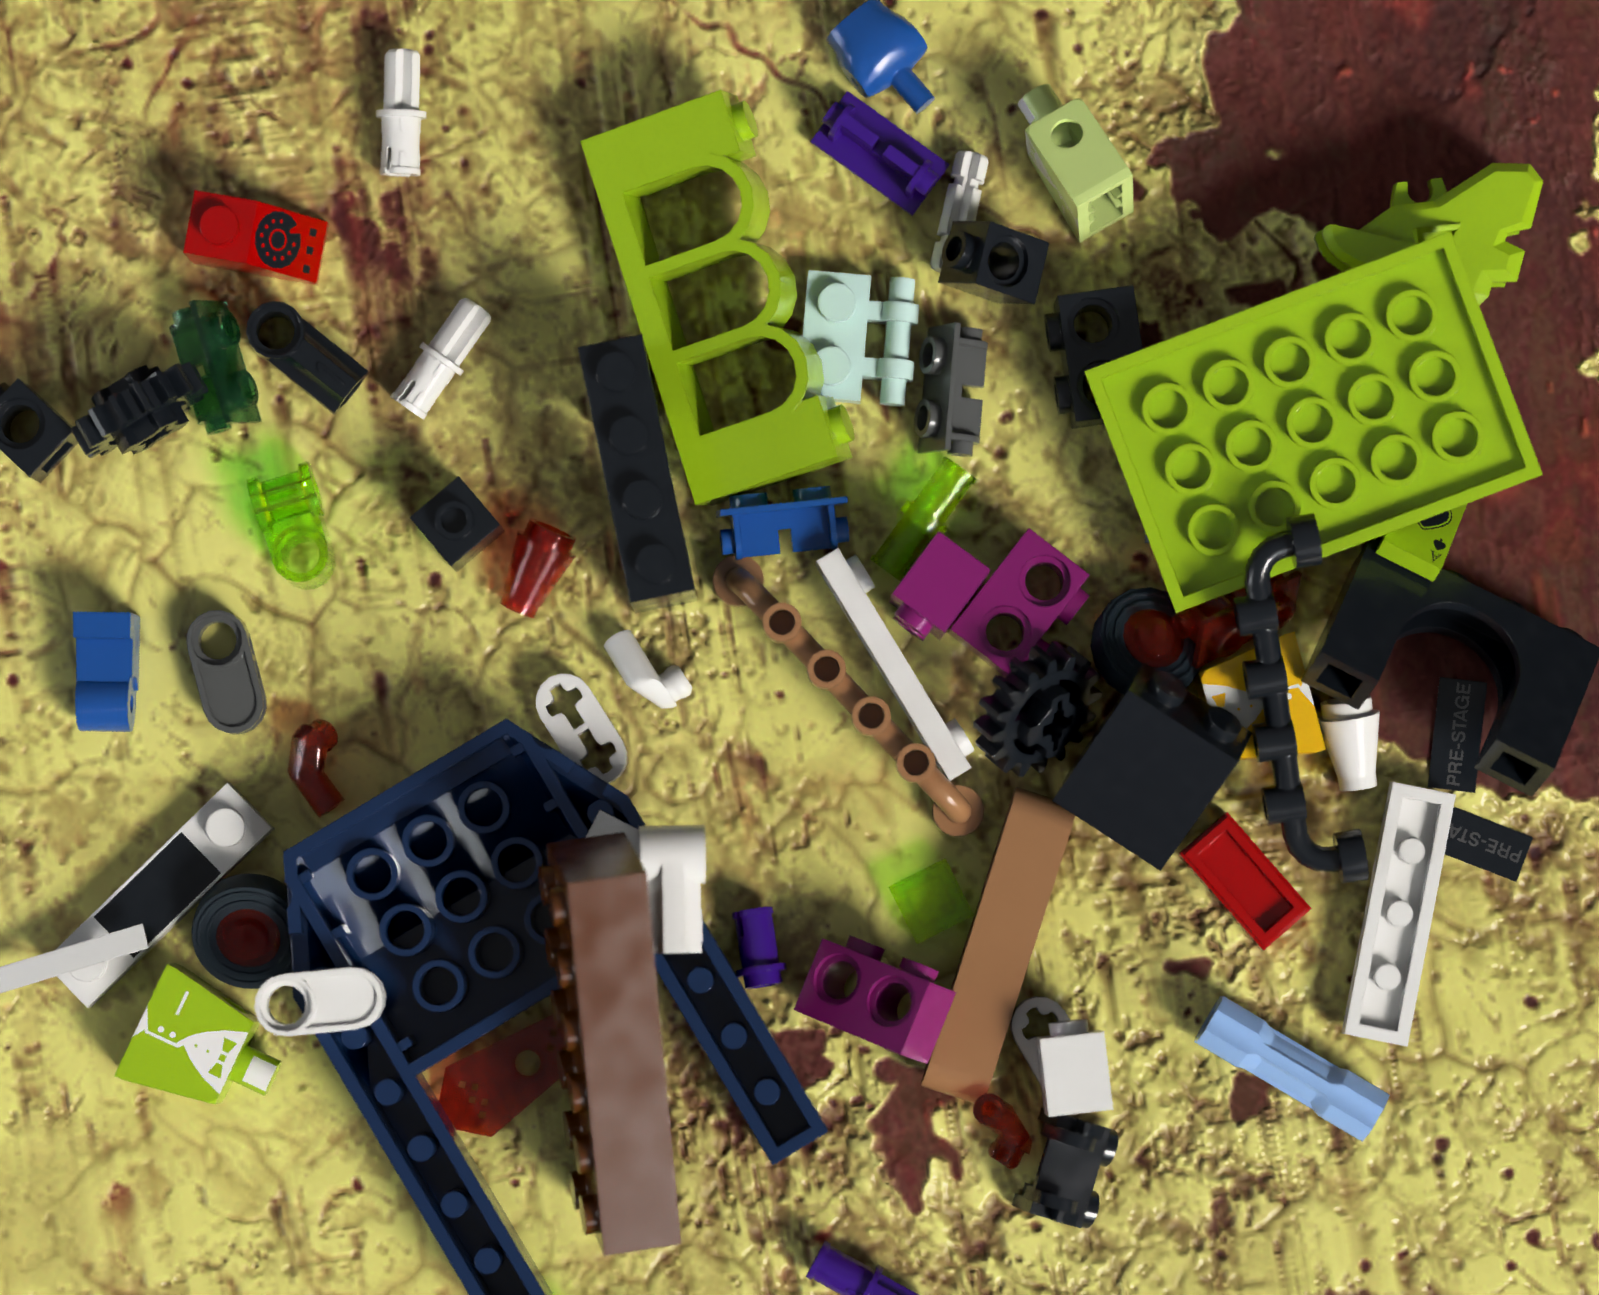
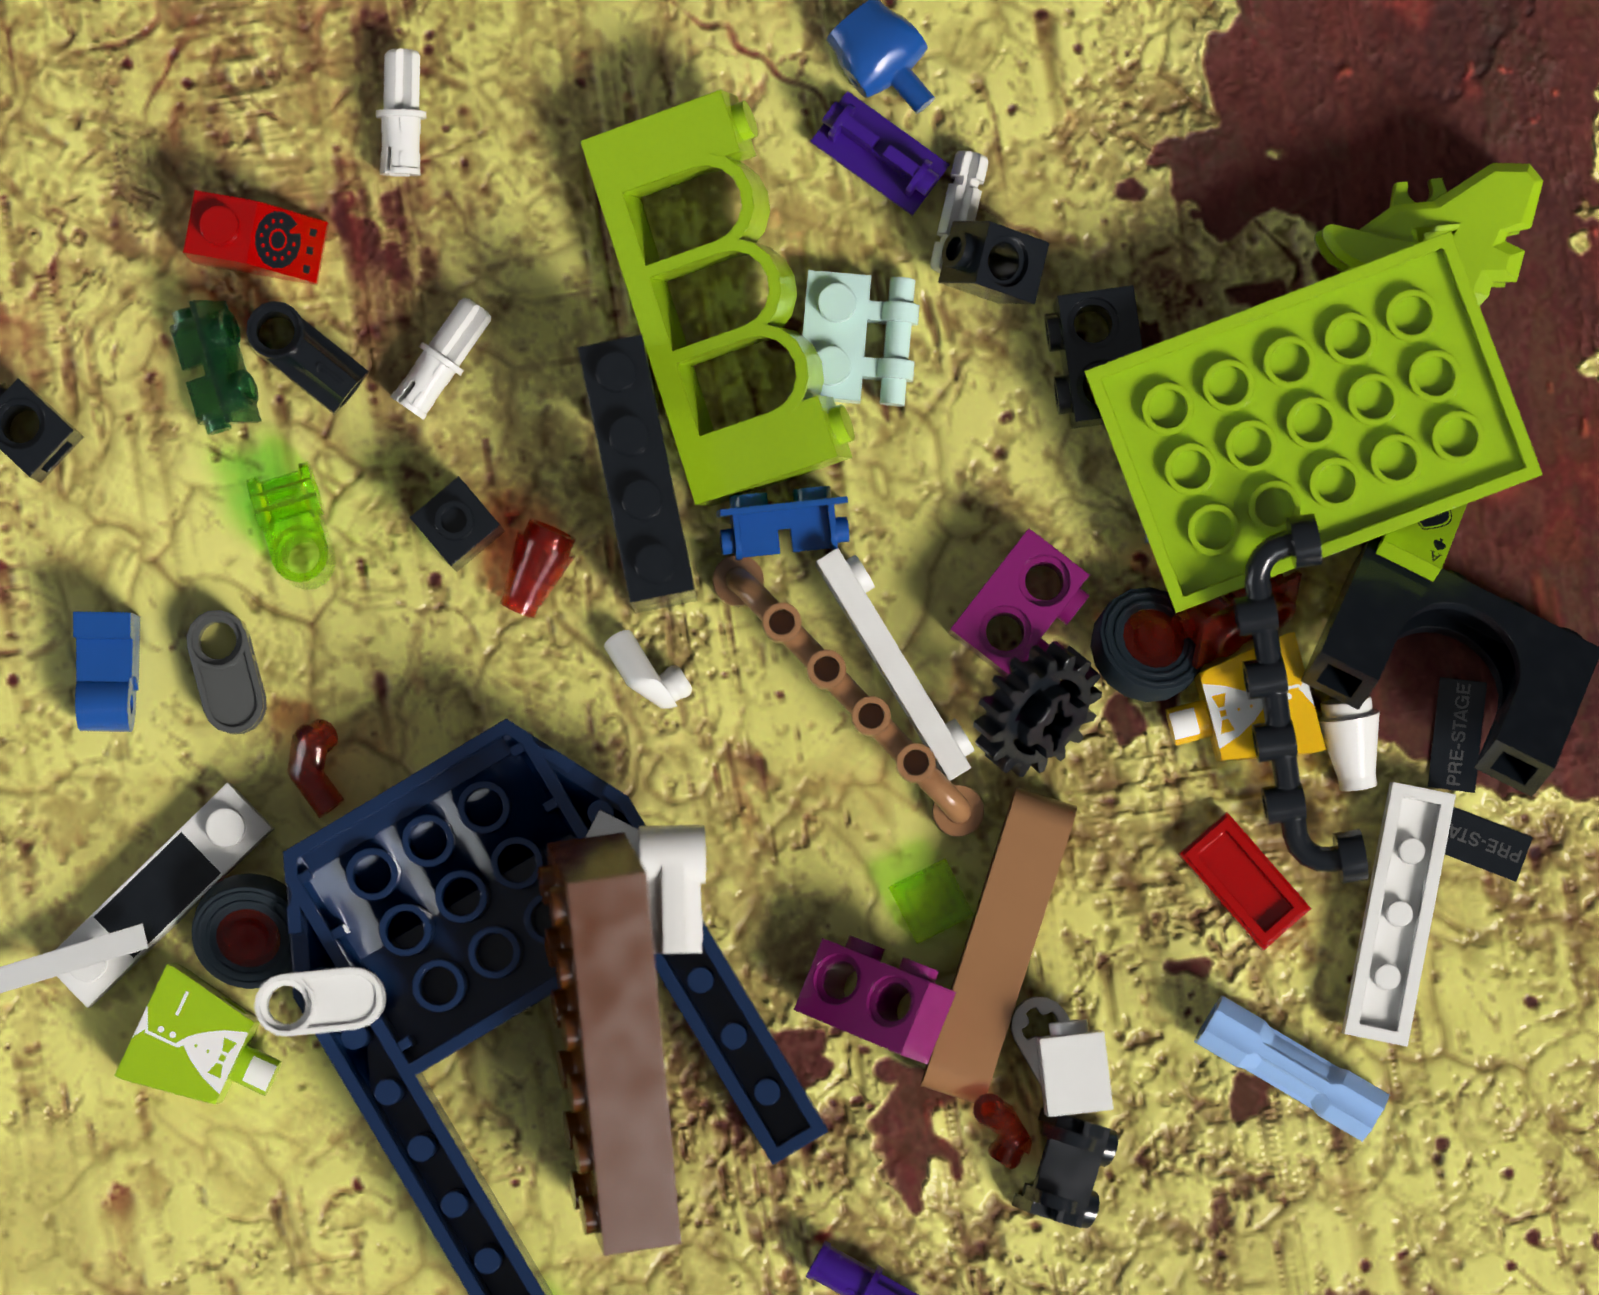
black gear [71,361,209,458] -> none
clear red piece [439,1014,565,1137] -> none
white beam [536,674,628,783] -> none
dark purple pin [732,907,787,989] -> none
clear neon green pin [870,456,977,582] -> none
magenta brick [889,531,991,641] -> none
dark grey hinge [914,322,988,457] -> none
yellowish green torso [1018,84,1134,243] -> none
black brick [1053,662,1253,871] -> none

